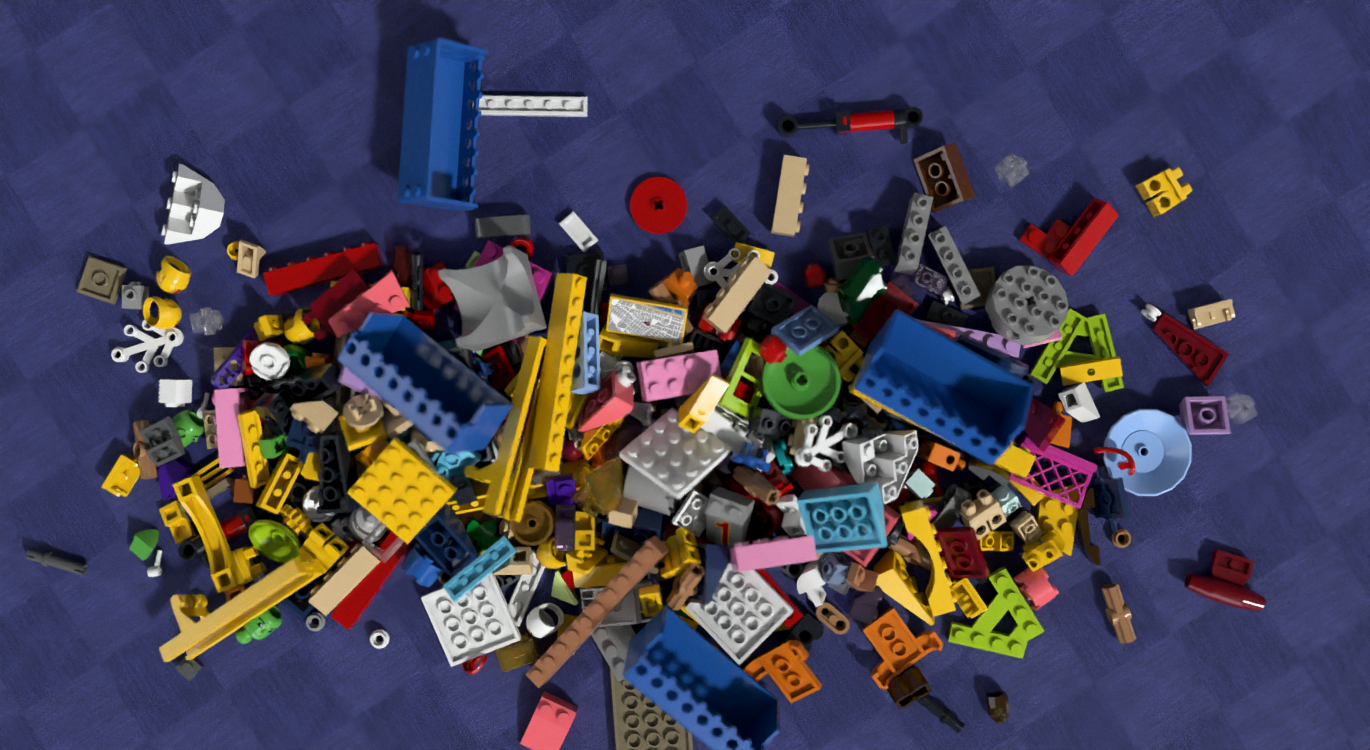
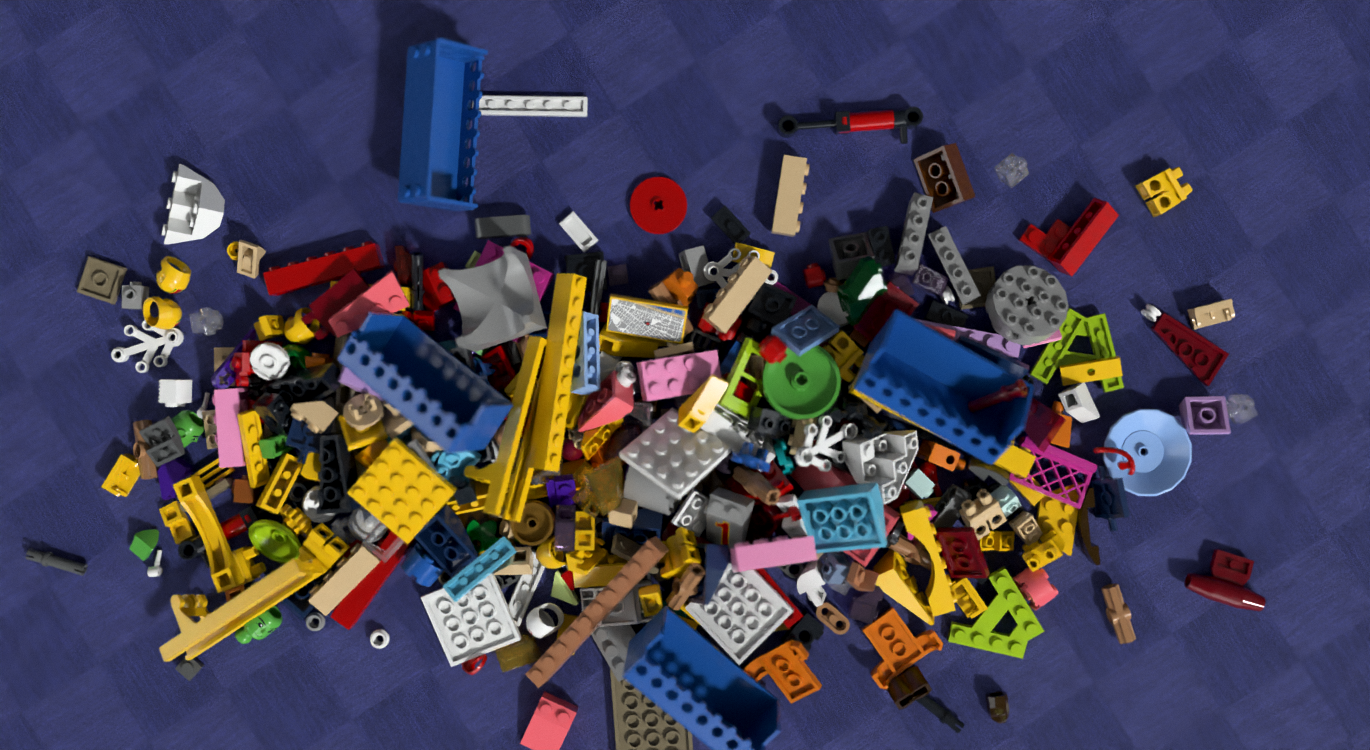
medium nougat plate [1111,529,1131,548] -> none
none -> red plate [232,352,250,386]
none -> red hand [773,506,802,521]
none -> dark red pin [968,379,1028,413]

